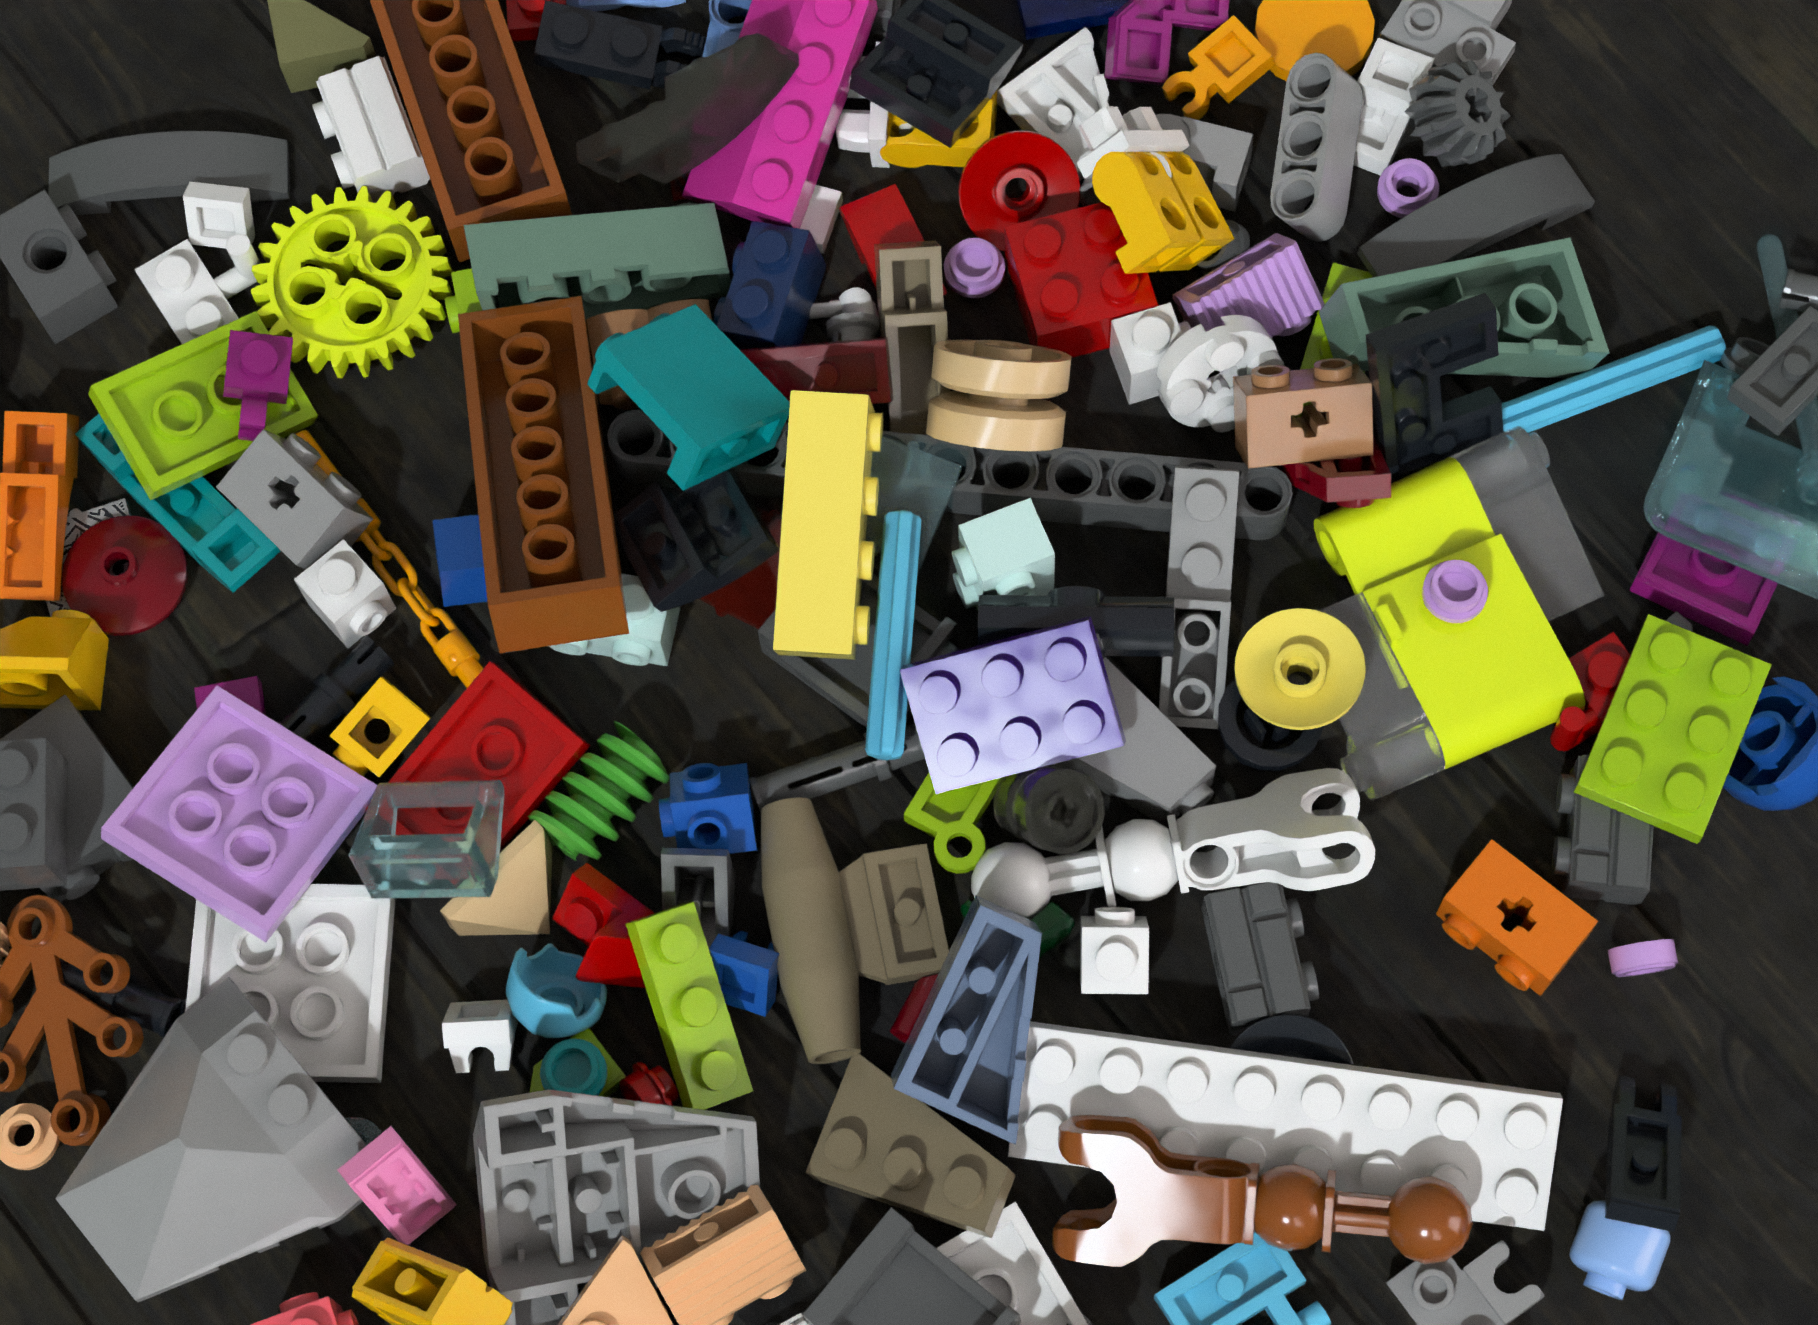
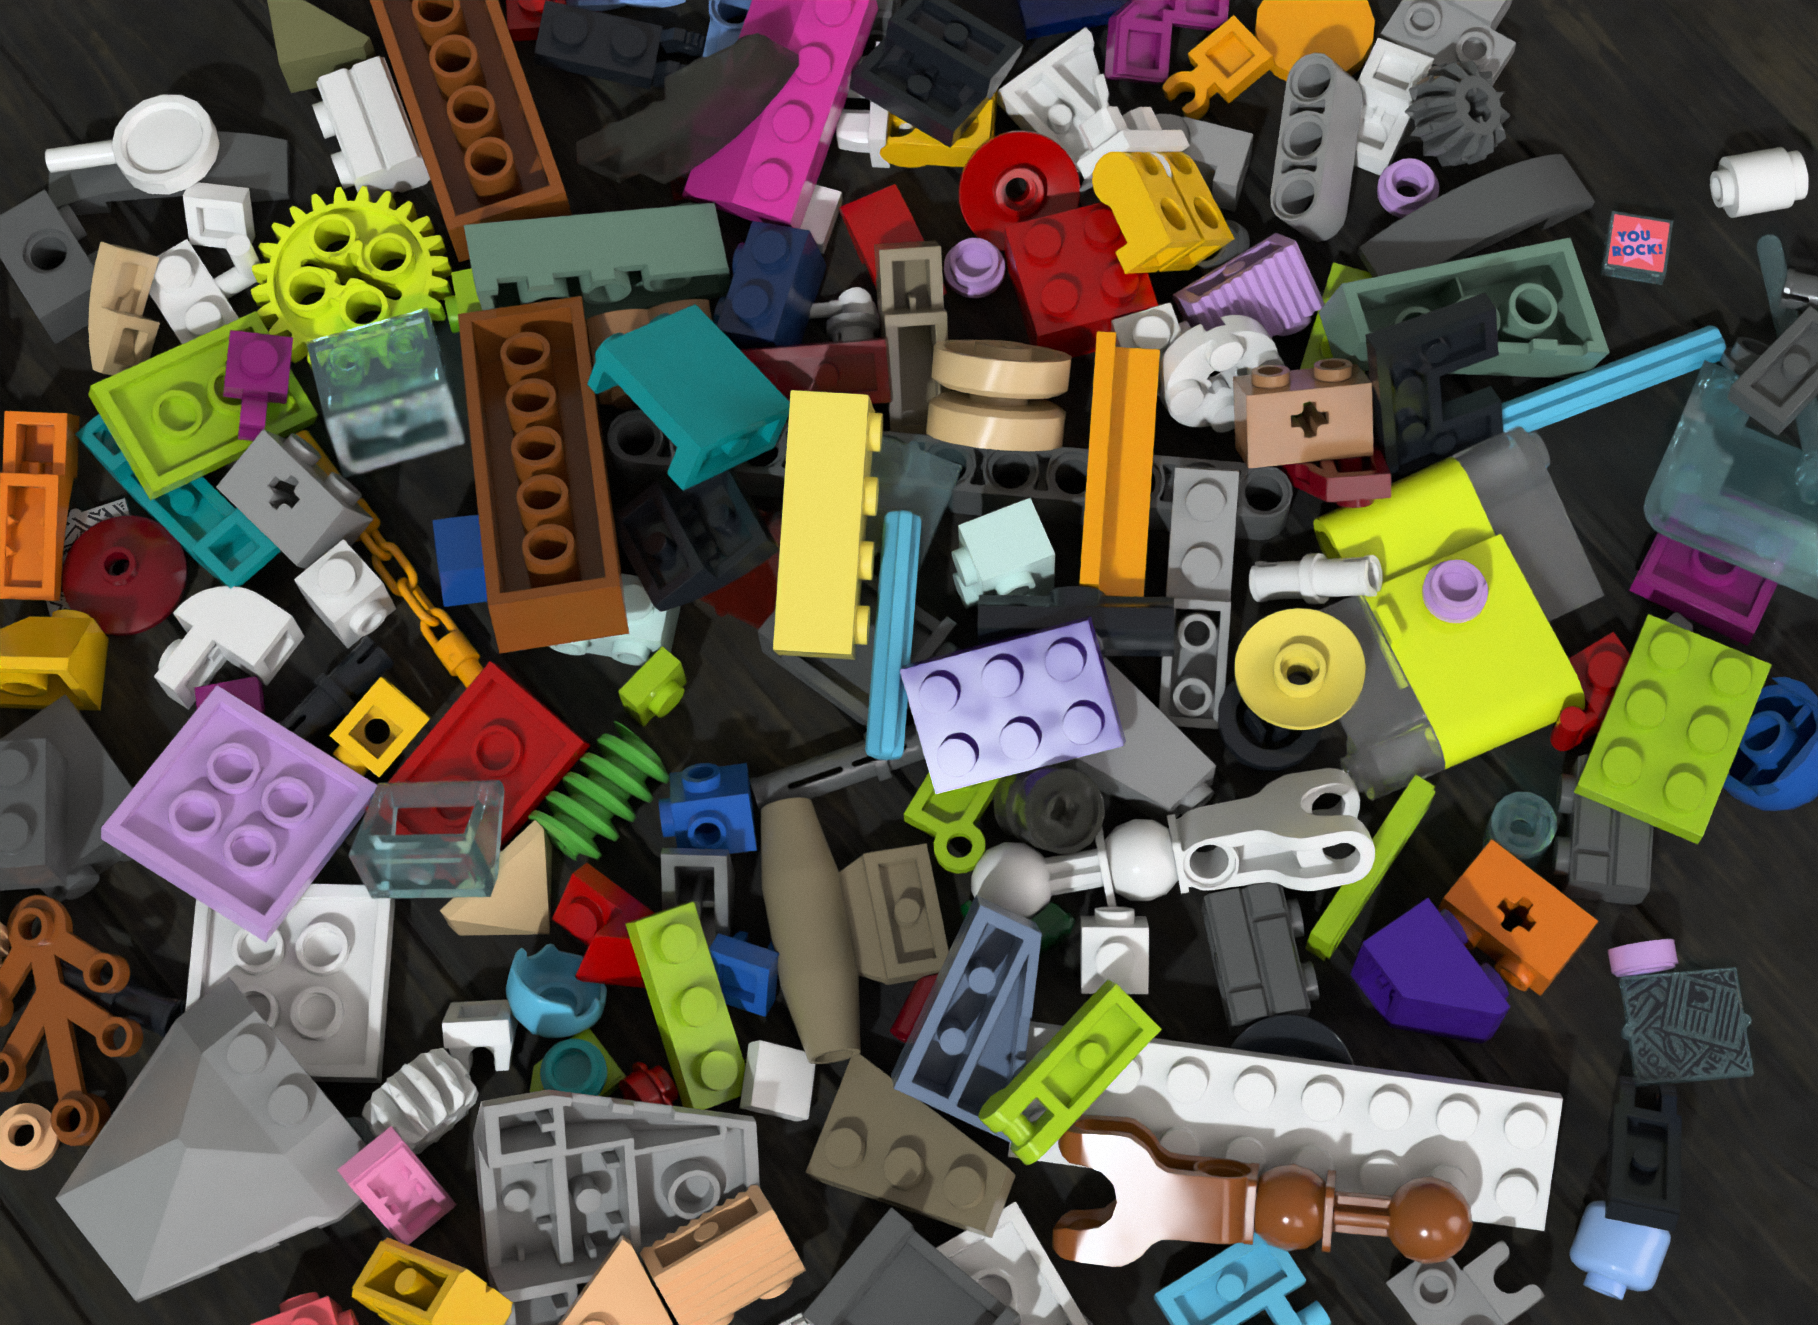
none -> white piece [45,94,220,195]
none -> tan slope [88,241,160,375]
none -> white brick [154,586,305,710]
none -> clear light blue slope [307,307,465,478]
none -> white gear [362,1048,479,1154]
none -> lime plate [618,646,687,727]
none -> white tile [740,1040,816,1122]
none -> lime plate [978,979,1162,1165]
none -> light orange fence [1079,331,1160,597]
none -> white pin [1249,553,1383,604]
none -> lime tile [1305,774,1436,961]
none -> dark purple slope [1350,898,1510,1044]
none -> clear light blue wheel [1483,792,1557,868]
none -> tile [1601,211,1673,285]
none -> clear light blue piece [1619,967,1754,1087]
none -> white brick [1710,147,1808,218]

